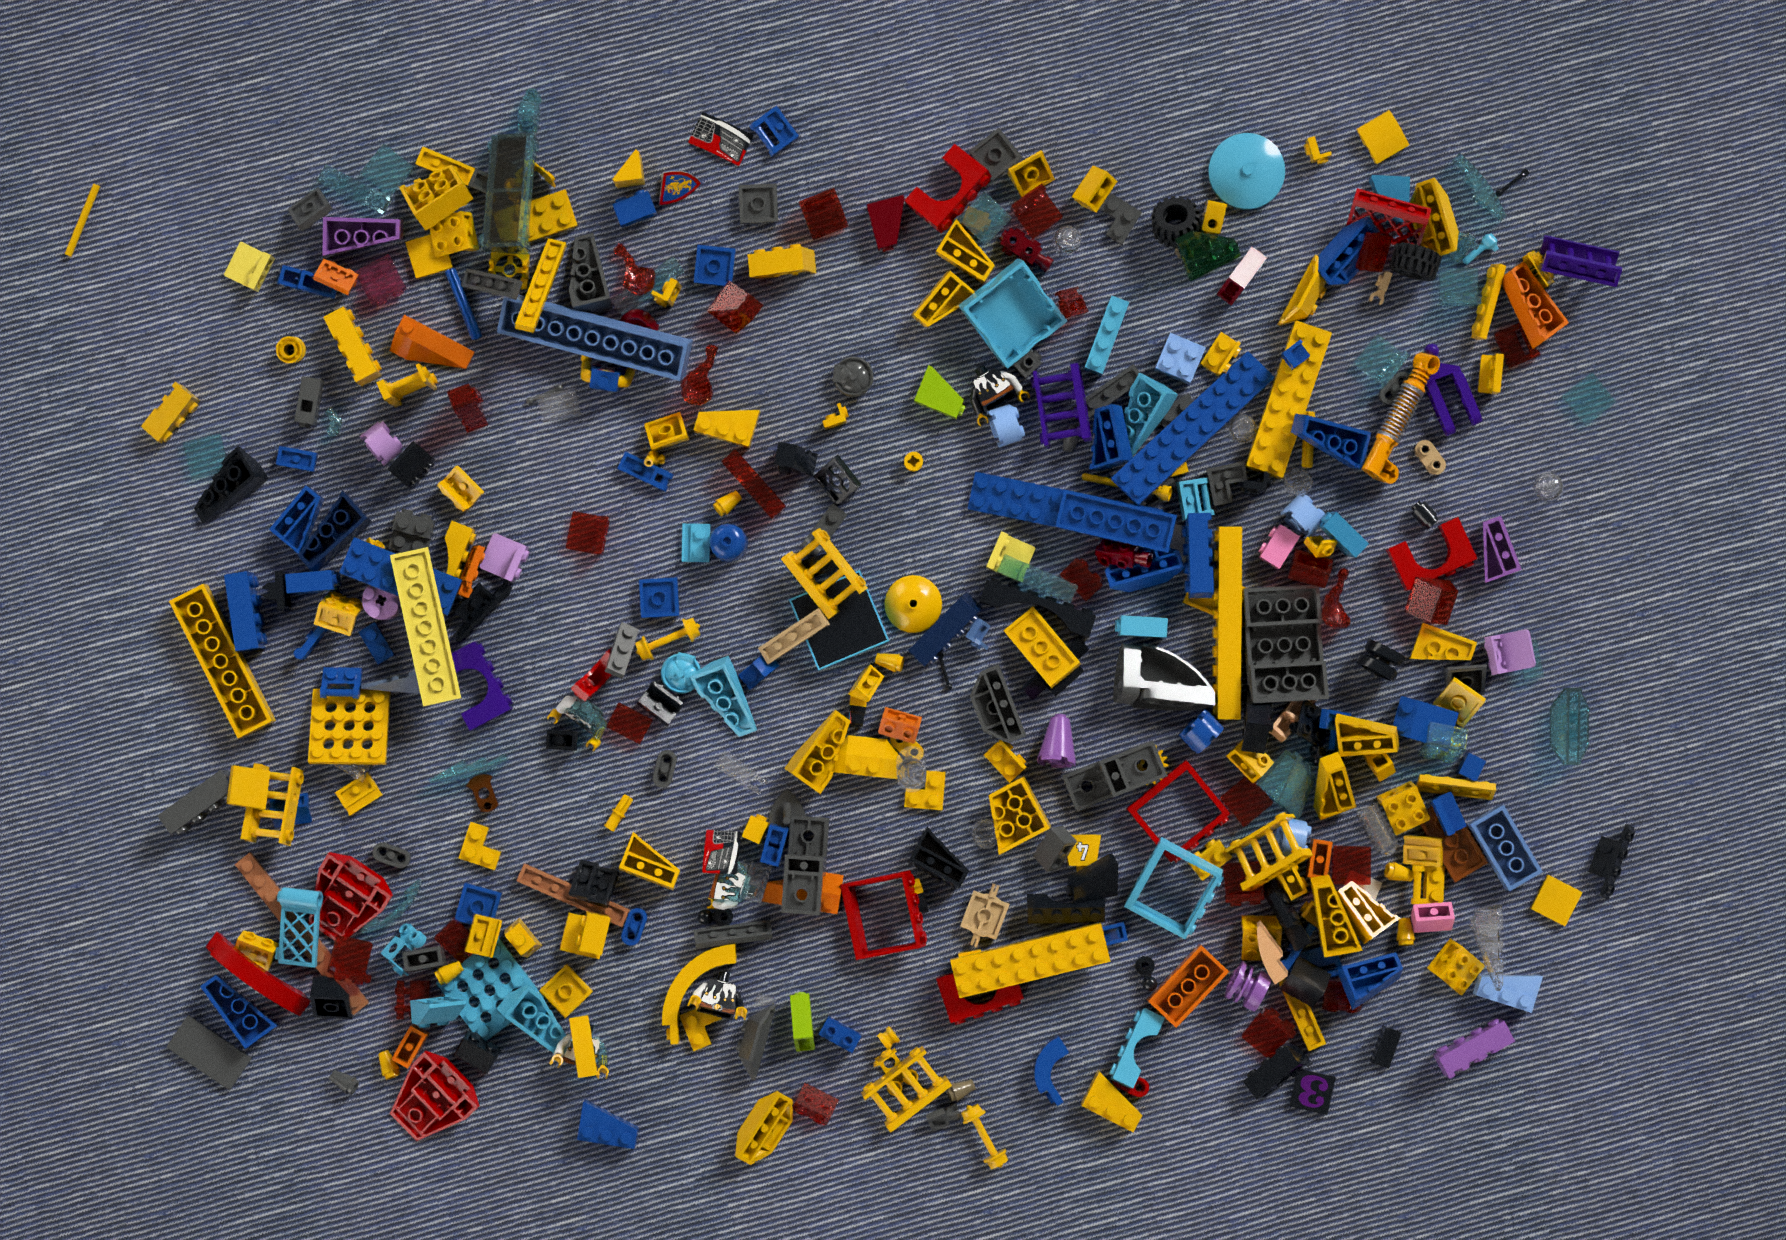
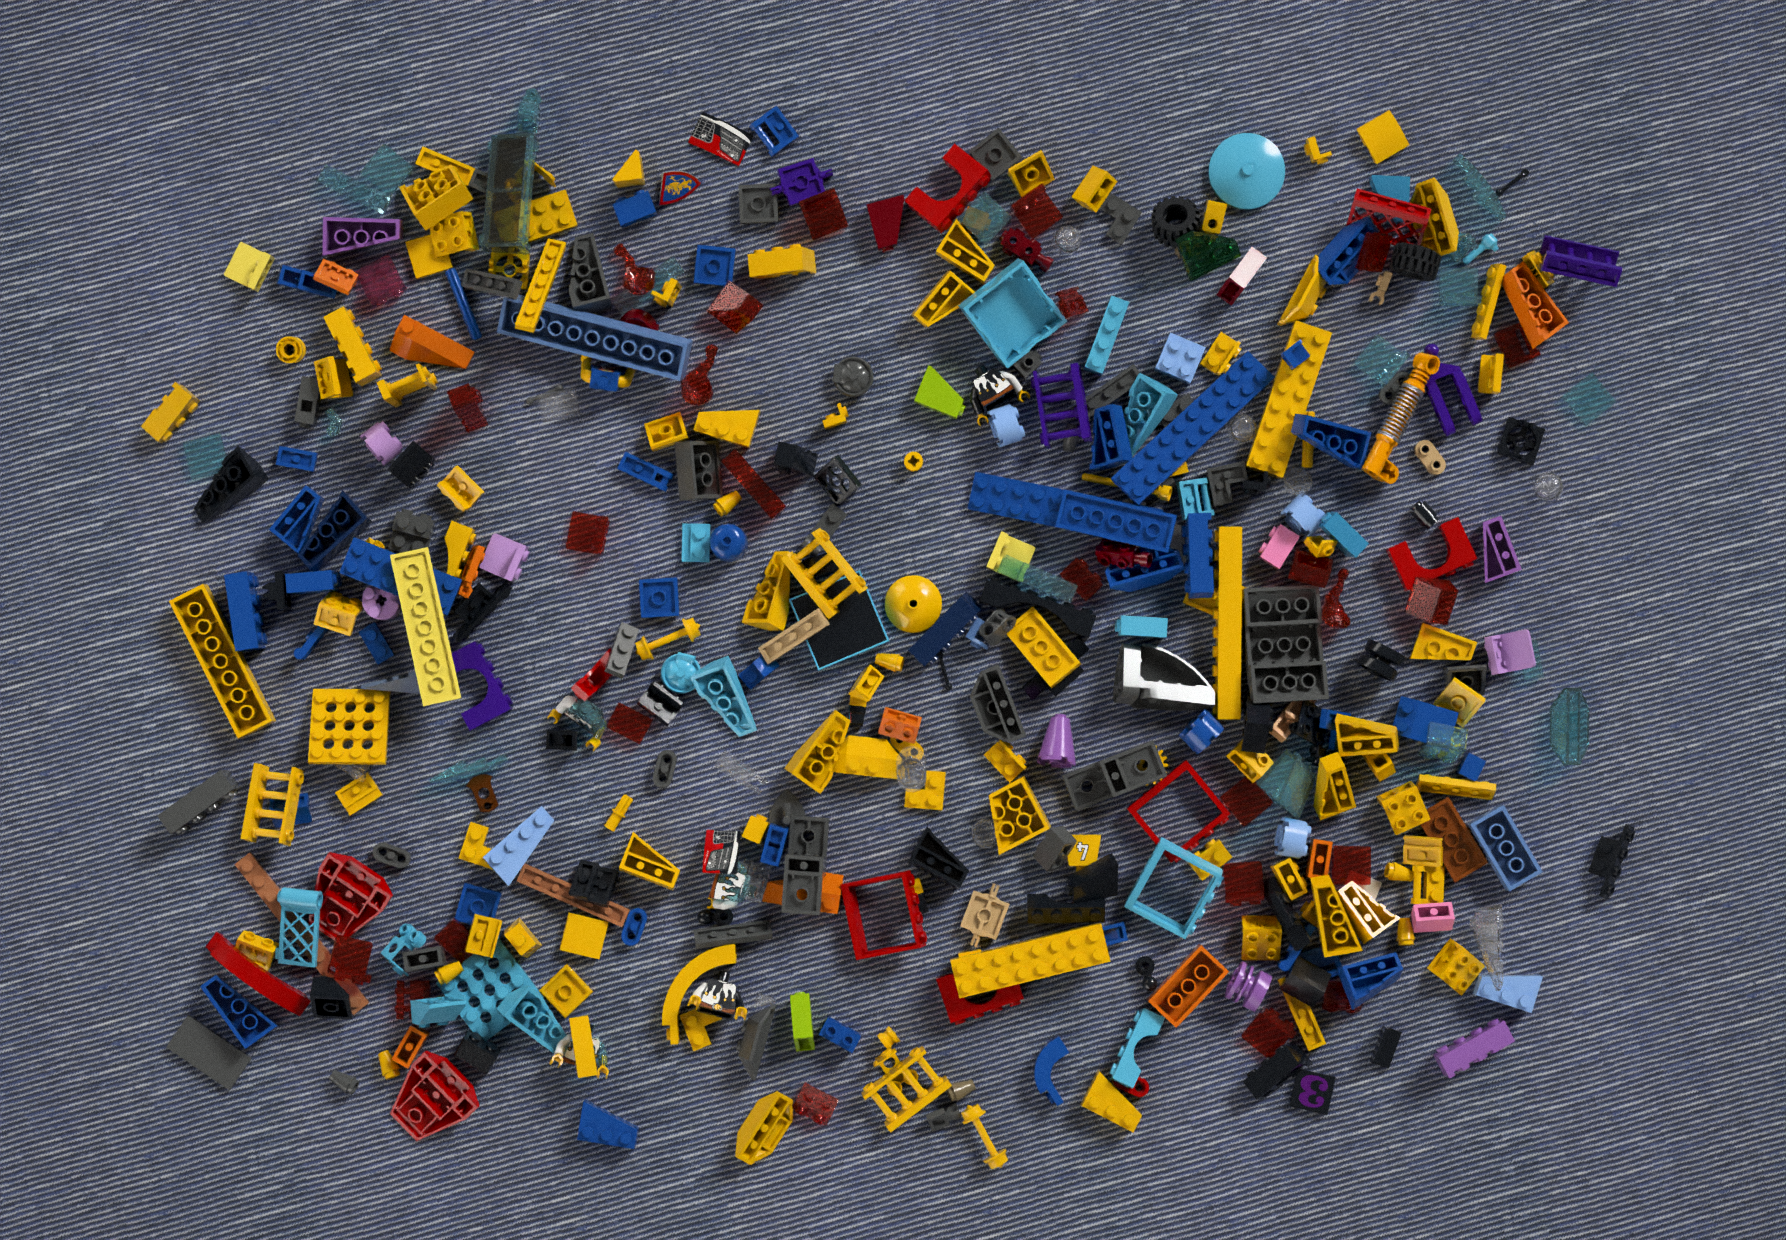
yellow bar [64,184,100,257] -> none
yellow tile [226,765,270,810] -> none
dark grey plate [287,187,333,231] -> none
blue plate [320,667,363,699] -> none
clear light blue slope [360,879,423,934] -> none
yellow brick [576,911,611,956] -> none
yellow arm [644,451,665,467] -> none
yellow fence [1225,812,1313,891] -> none
light nougat slope [1257,921,1288,984] -> none
clear brick [1355,803,1399,855] -> none
blue panel [1430,792,1466,836] -> none
yellow tile [1530,874,1583,926] -> none
none -> yellow bracket [314,356,353,399]
none -> light blue wedge [482,806,554,886]
none -> dark grey slope [674,441,723,501]
none -> yellow wedge [742,551,790,631]
none -> dark purple plate [770,158,833,206]
none -> dark grey piece [979,608,1016,646]
none -> black piece [1496,417,1545,466]

